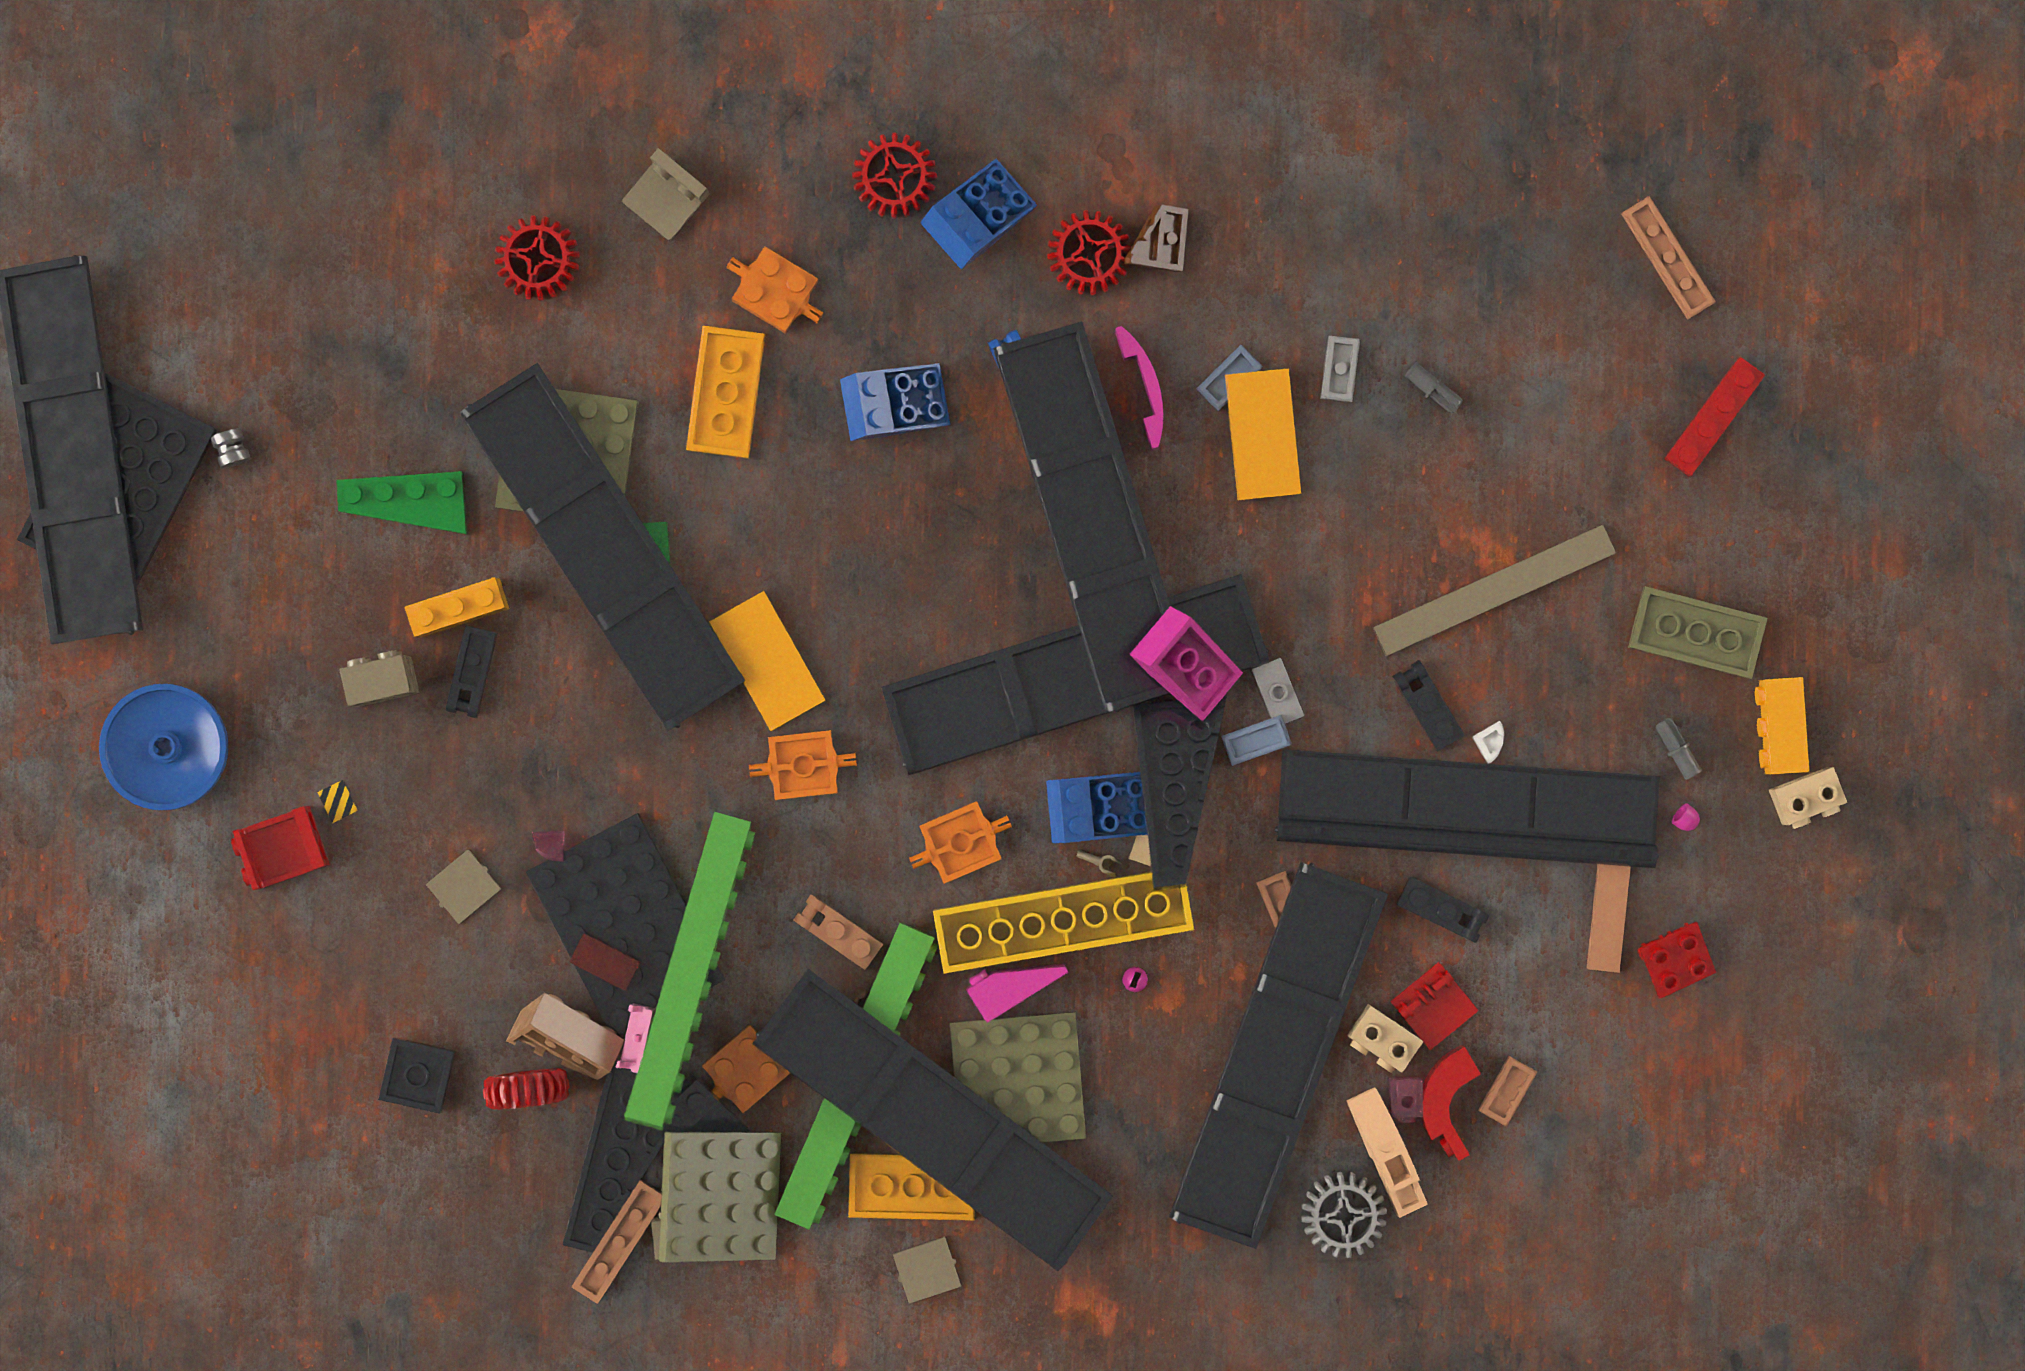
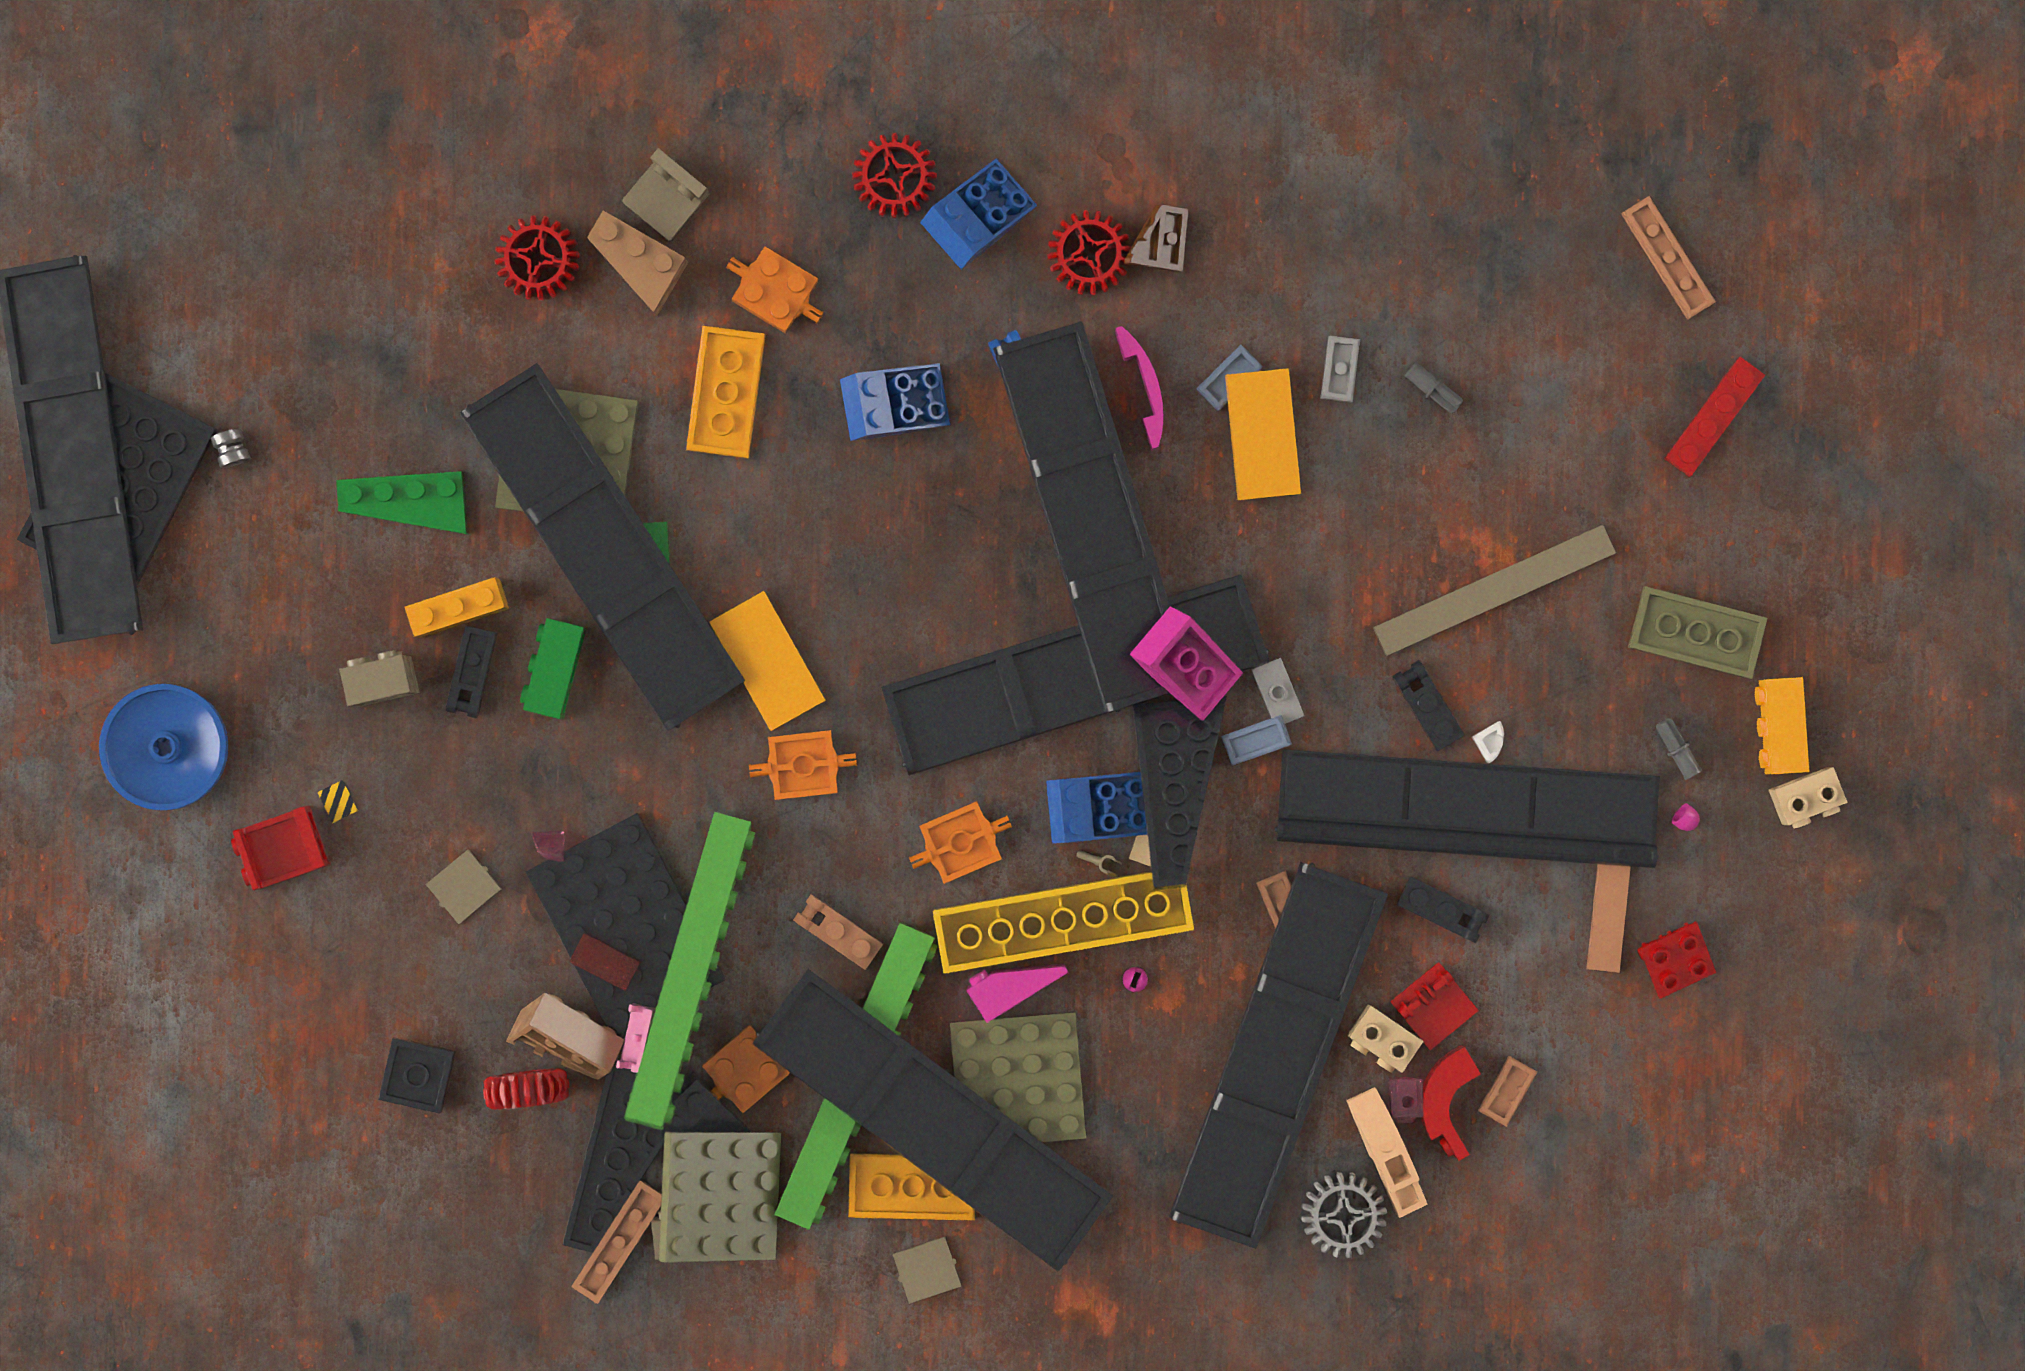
none -> green brick [520,618,587,720]
none -> medium nougat wedge [587,211,688,316]

